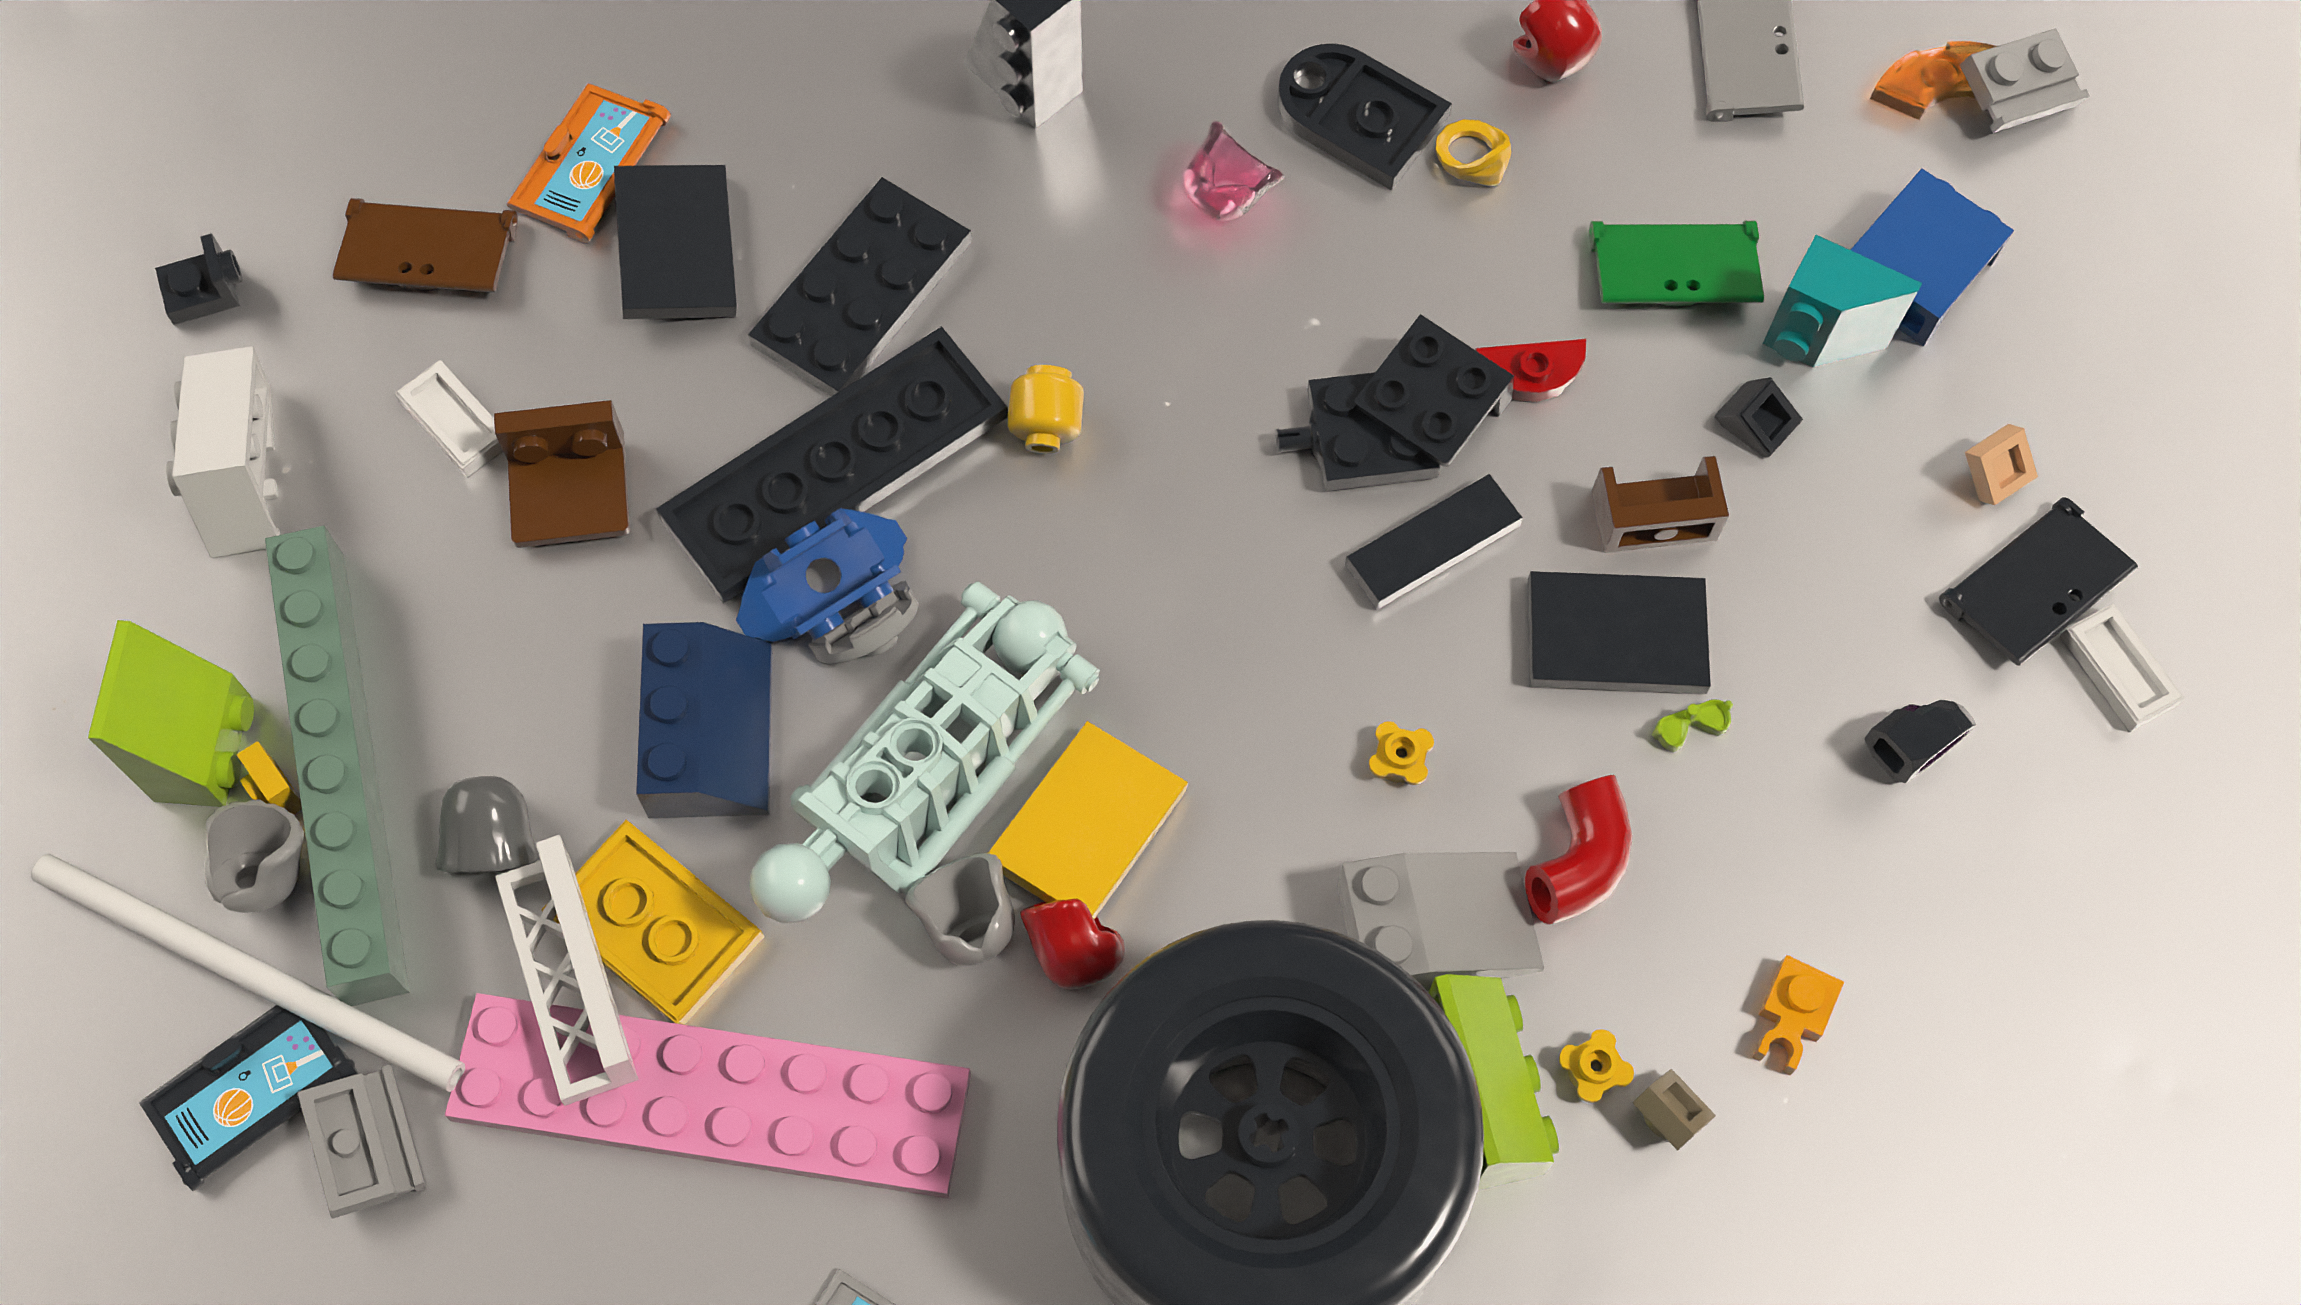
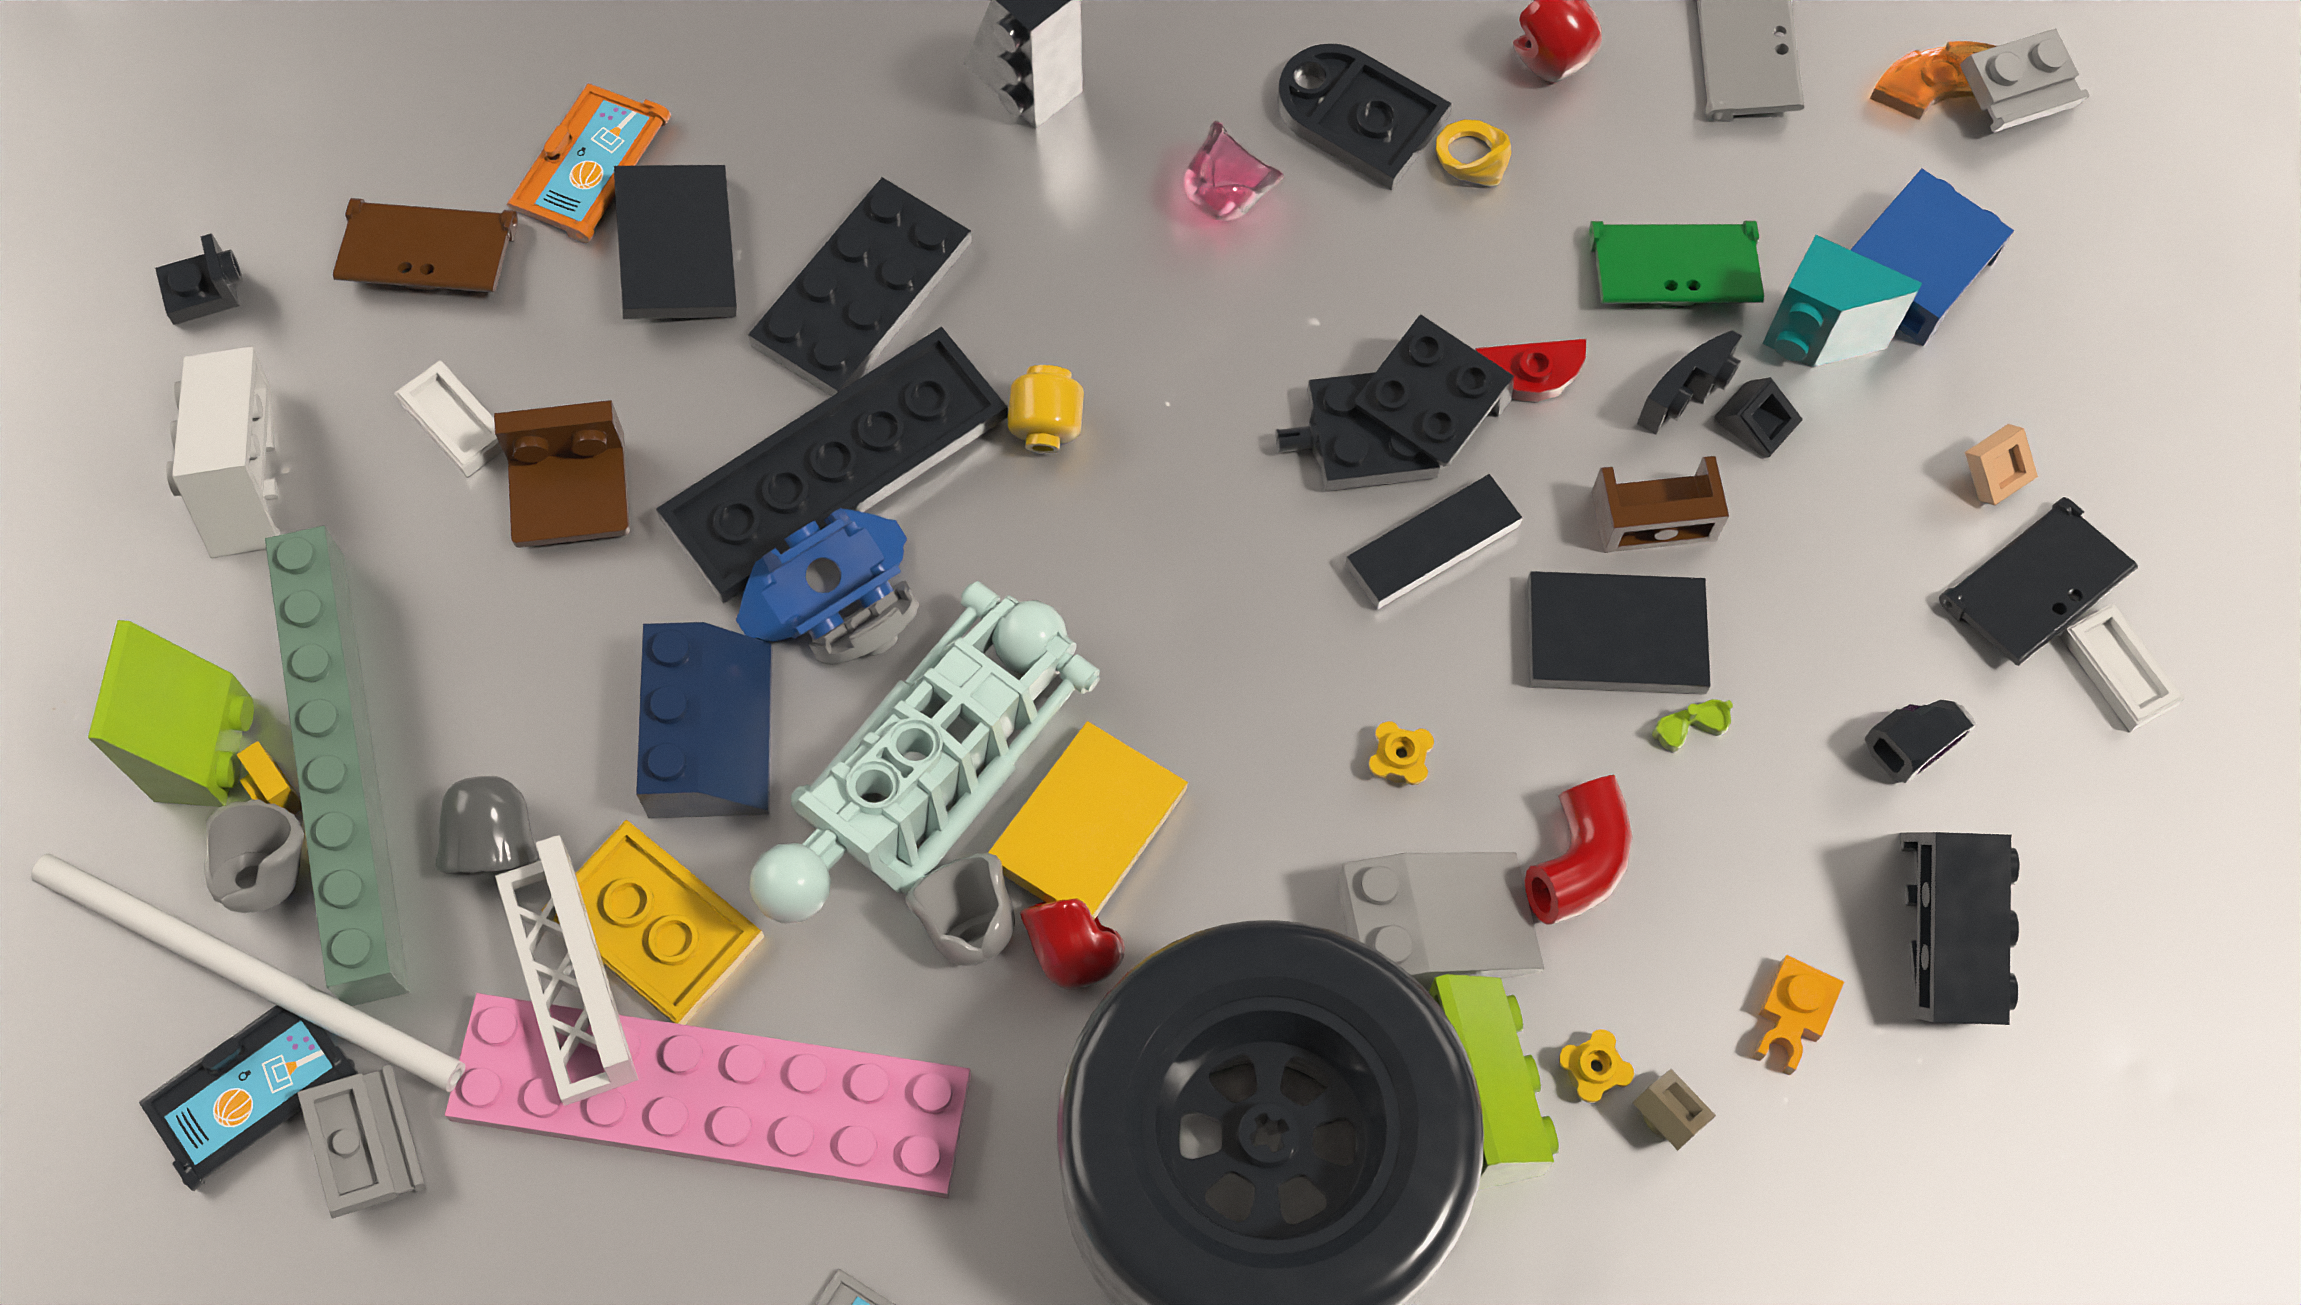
none -> black slope [1637,330,1742,435]
none -> black wedge [1900,832,2020,1025]

